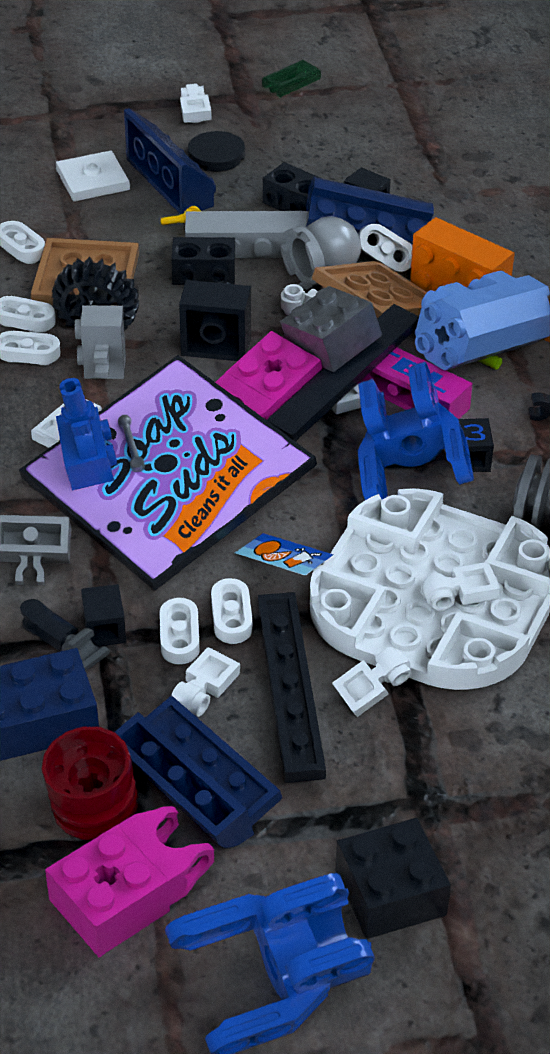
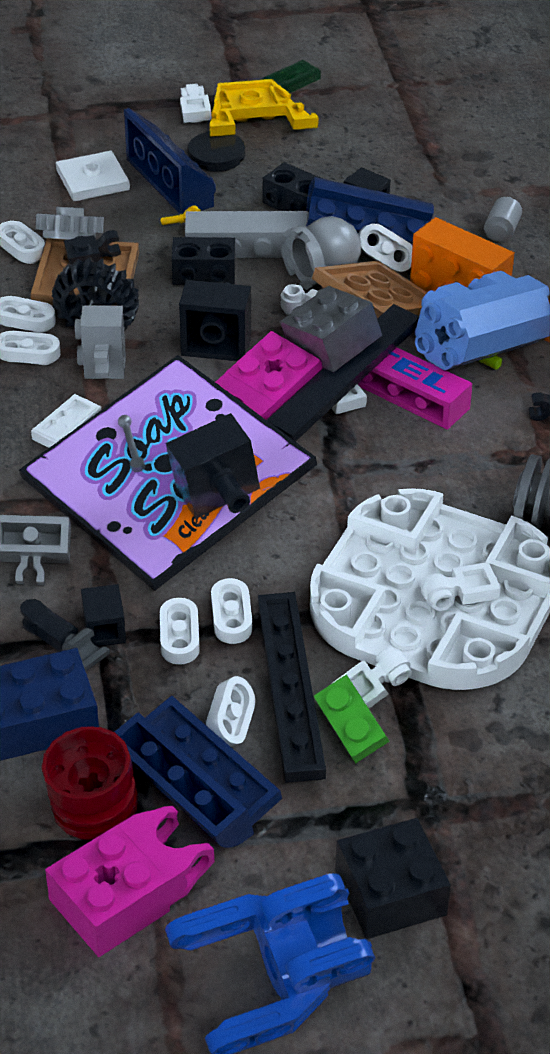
blue brick [56,378,118,491] -> none
white plate [172,647,240,717] -> none
sticker [235,533,334,575] -> none
blue piece [358,362,474,500] -> none
black brick [458,418,494,472] -> none
none -> light grey gear [36,207,104,239]
none -> black plate [64,230,121,265]
none -> black brick [165,413,260,519]
none -> white plate [206,676,255,747]
none -> yellow wing [209,79,319,137]
none -> bright green plate [314,674,390,763]
none -> light grey brick [484,197,522,242]

